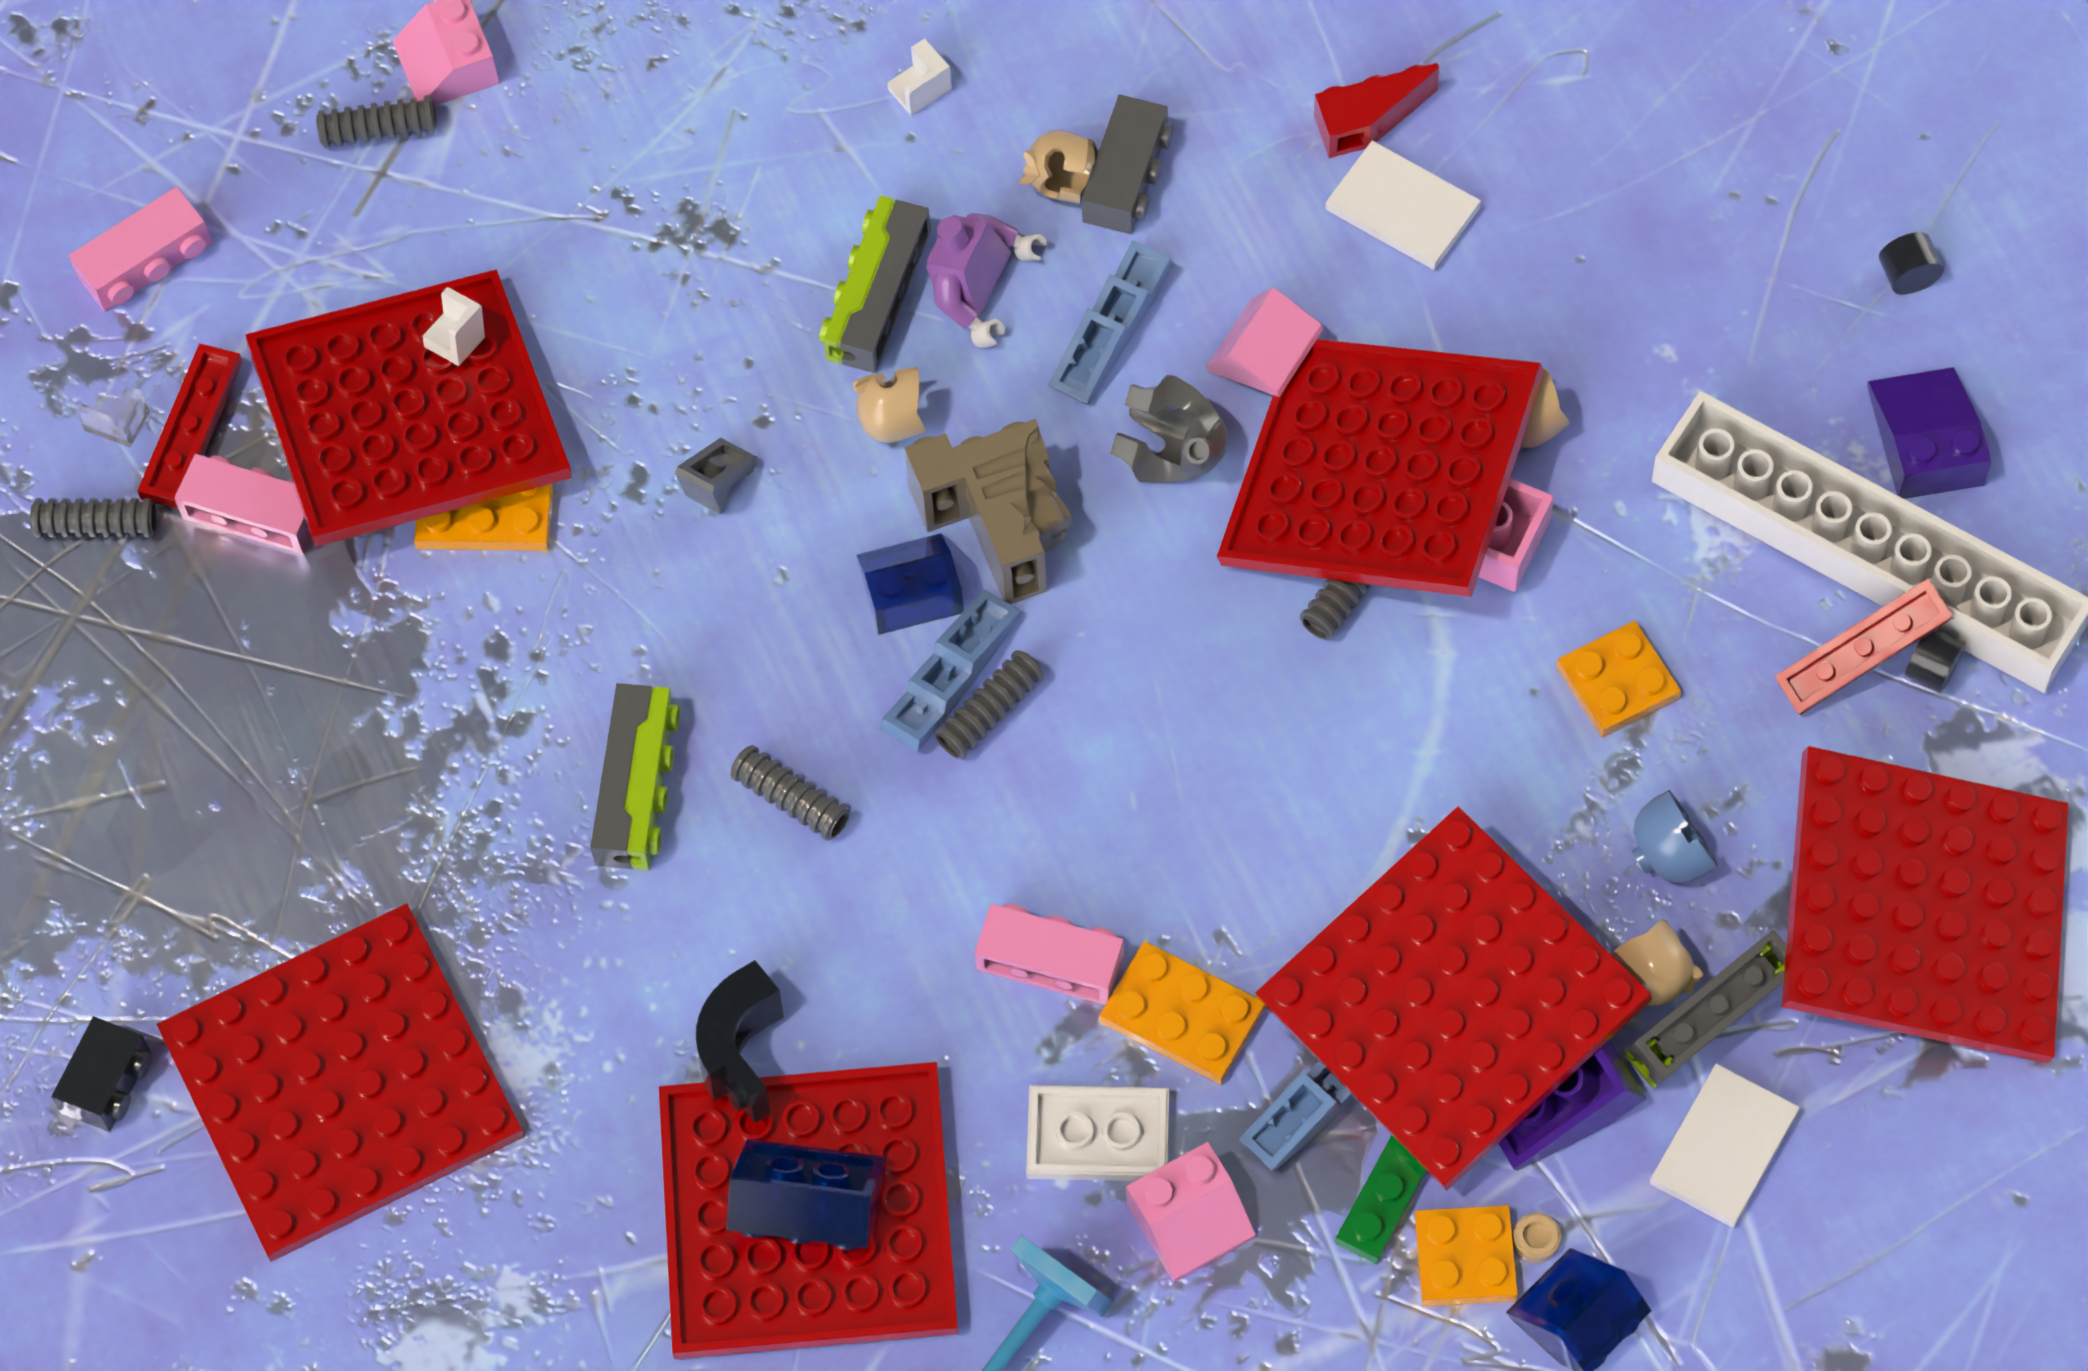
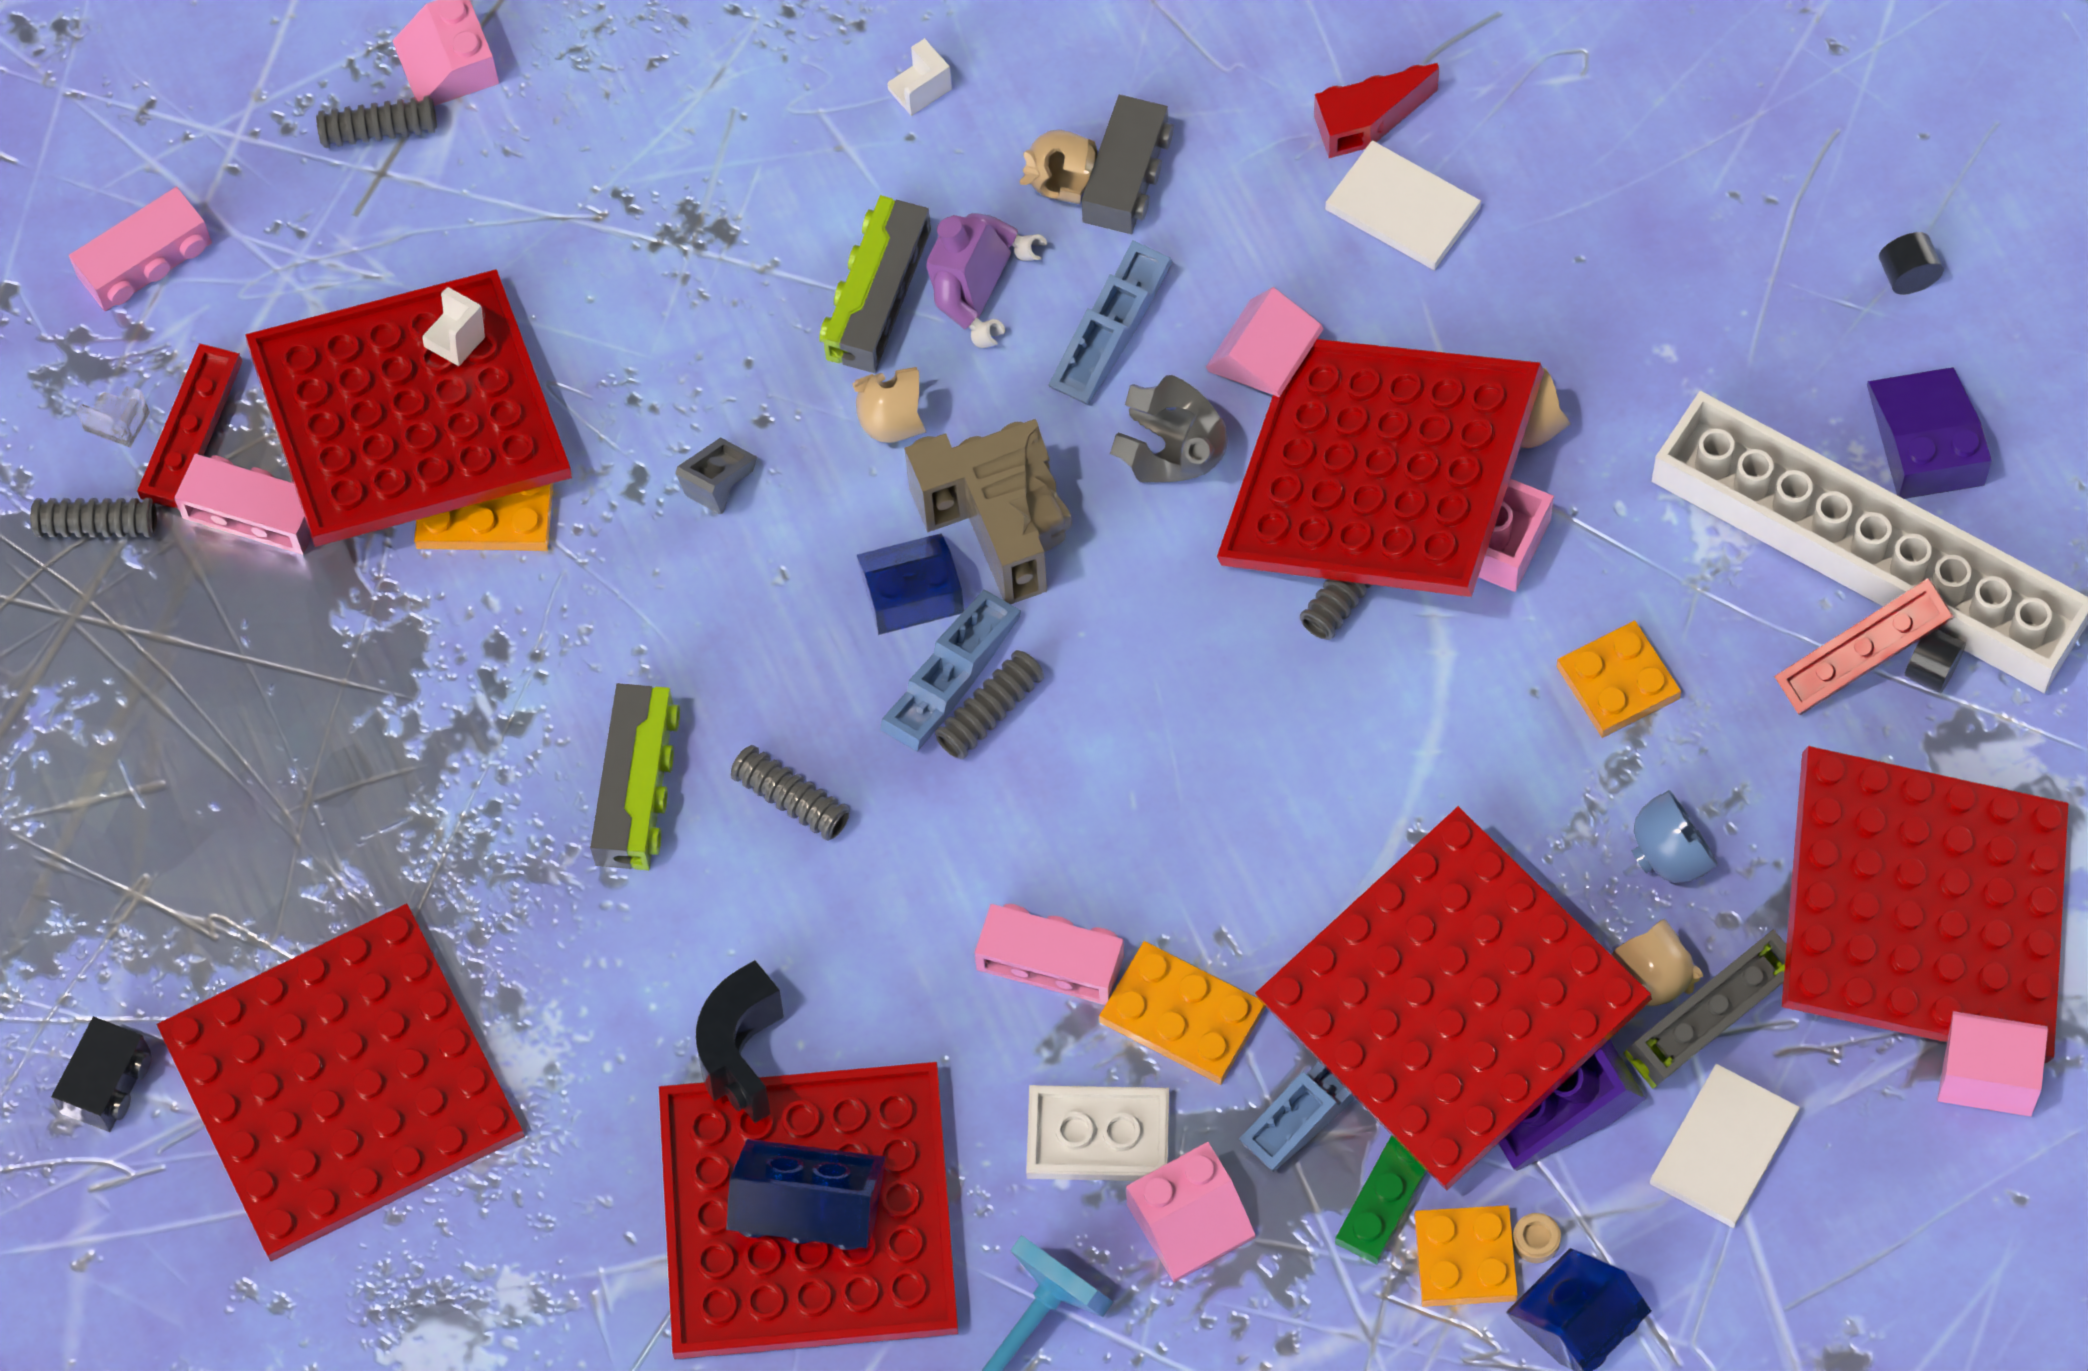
none -> bright pink slope [1937,1011,2048,1117]

